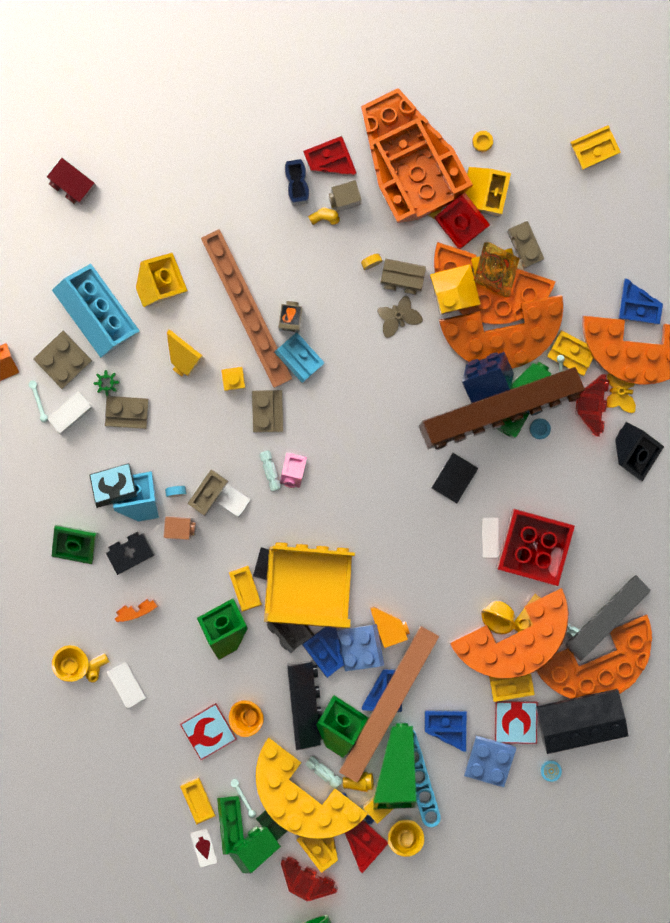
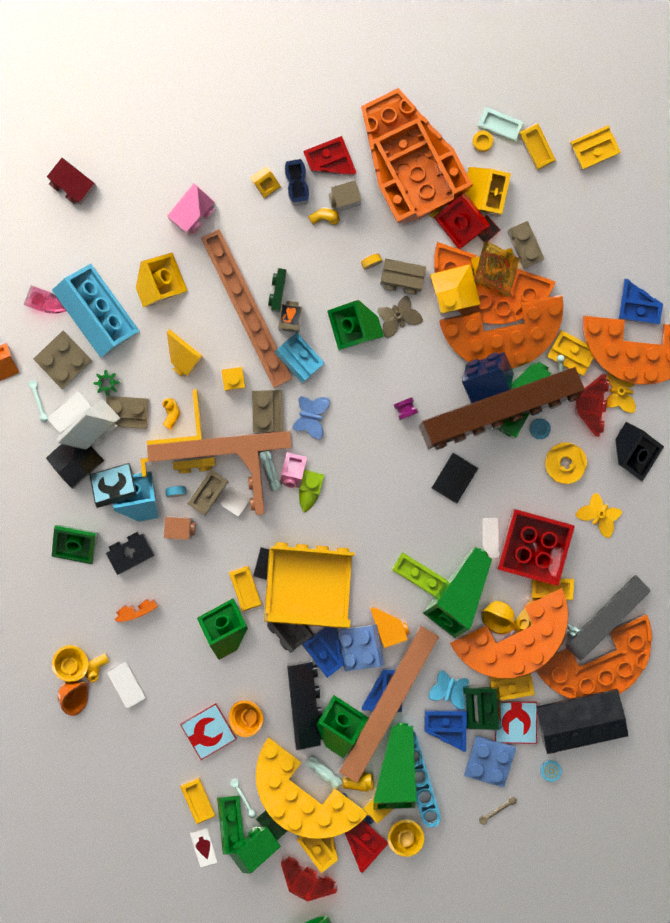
none -> clear pink plate [24,285,66,314]
none -> black slope [46,444,105,489]
none -> white slope [55,400,120,449]
none -> orange helmet [57,681,89,716]
none -> nougat piece [140,389,292,515]
none -> yellow arm [162,398,180,430]
none -> bright pink slope [167,184,215,236]
none -> yellow plate [173,457,216,474]
none -> yellow slope [250,167,281,198]
none -> dark green plate [268,268,287,313]
none -> medium blue piece [292,396,330,439]
none -> lime plate [299,470,324,512]
none -> green slope [327,300,384,350]
none -> lime tile [391,552,447,597]
none -> magenta wheel [394,397,418,420]
none -> green slope [423,547,492,638]
none -> medium azure piece [428,670,469,710]
none -> dark green plate [463,686,502,730]
none -> light aqua tile [478,107,524,142]
none -> clear red tile [478,215,500,244]
none -> dark tan hinge [479,797,517,825]
none -> yellow tile [519,123,556,170]
none -> yellow plate [531,578,574,600]
none -> yellow plate [545,442,587,484]
none -> yellow piece [575,493,622,538]

